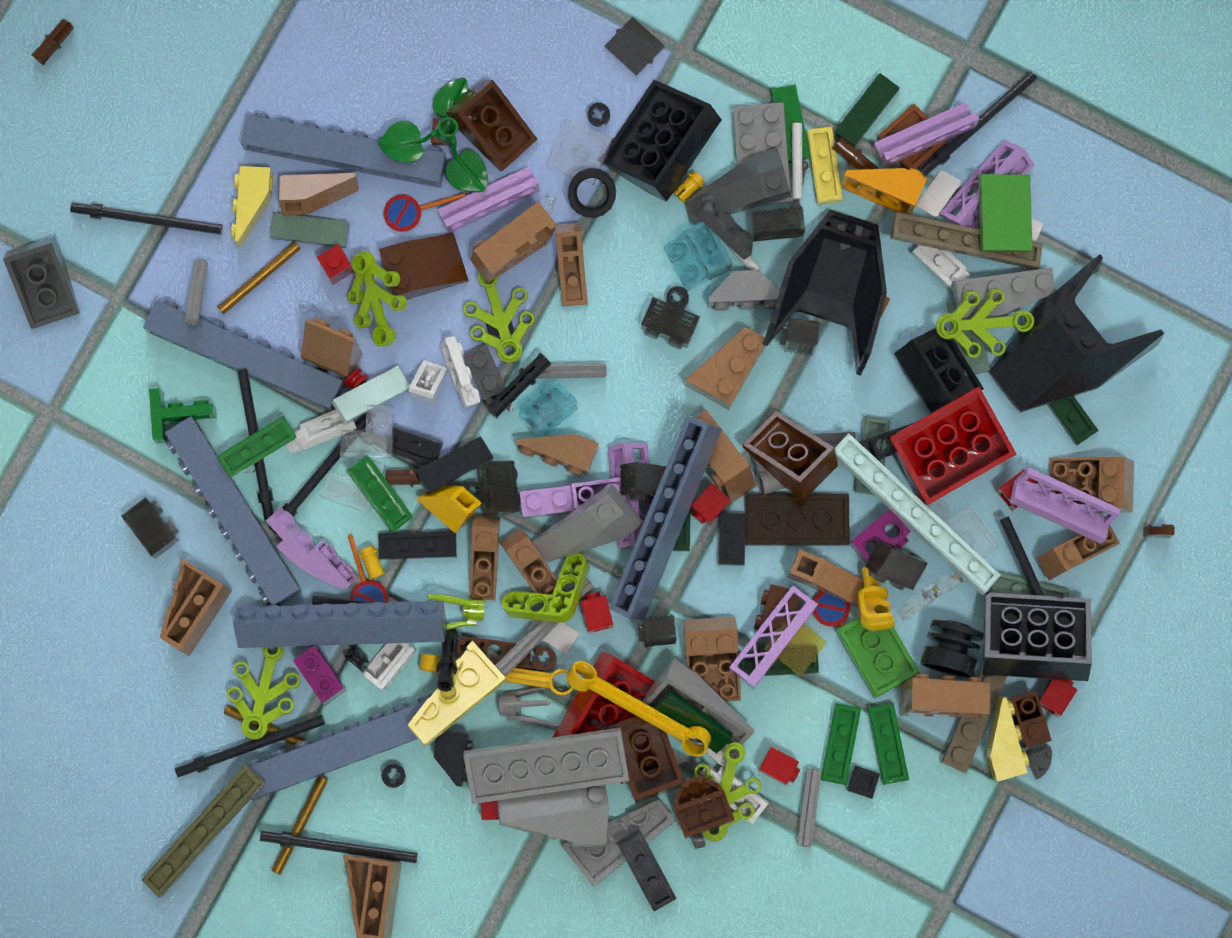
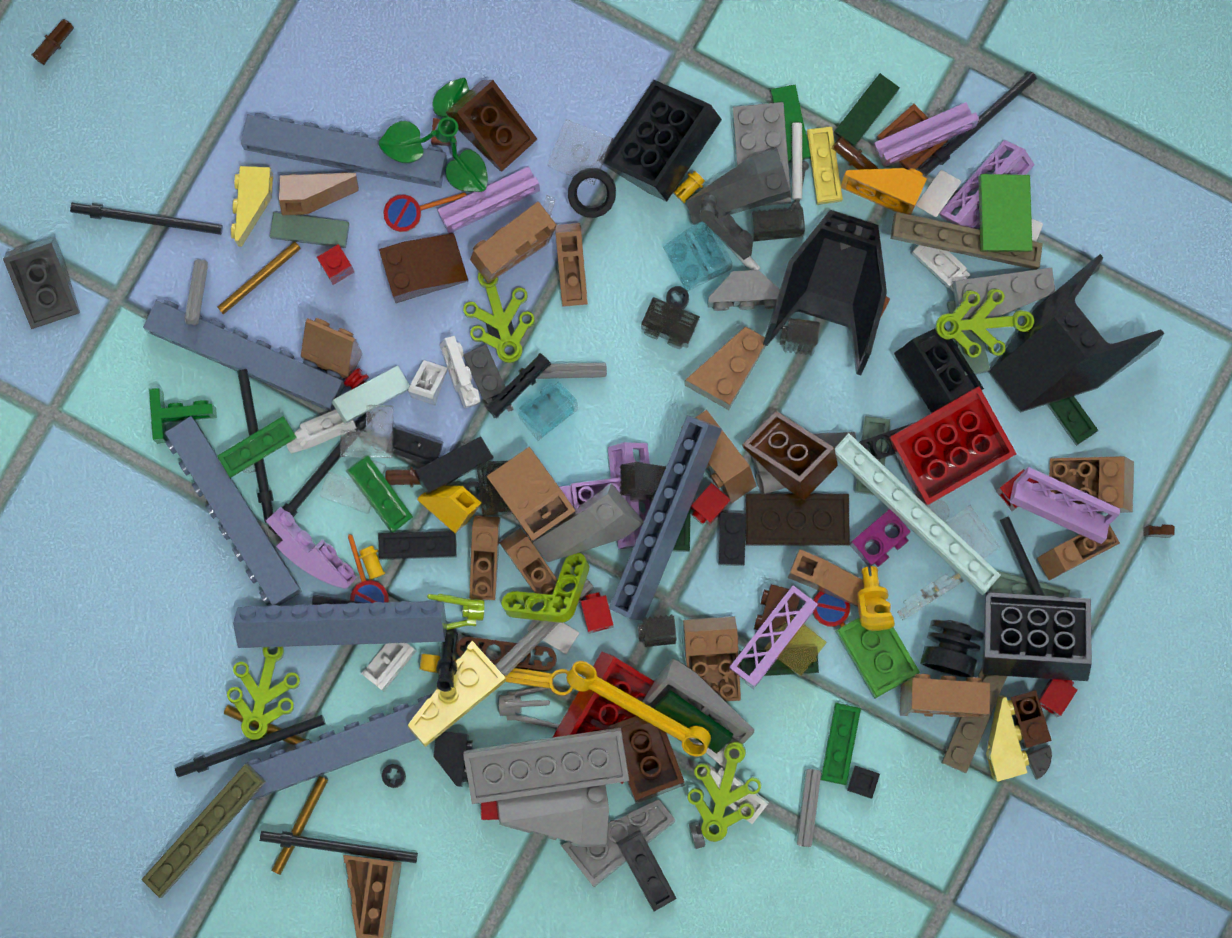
clear smoke brick [121,497,179,559] -> none
medium nougat wedge [159,559,232,656] -> none
magenta brick [293,646,347,705] -> none
black bush [343,647,369,671] -> none
lime plant [347,251,407,347] -> none
medium nougat slope [515,434,599,477] -> none
black bush [588,103,610,127] -> none
clear smoke piece [605,17,665,76] -> none
reddish brown slope [674,776,735,839] -> none
red brick [758,747,801,786] -> none
clear smoke brick [865,540,928,590] -> none
green tile [867,703,909,785] -> none
none -> medium nougat slope [487,447,575,541]

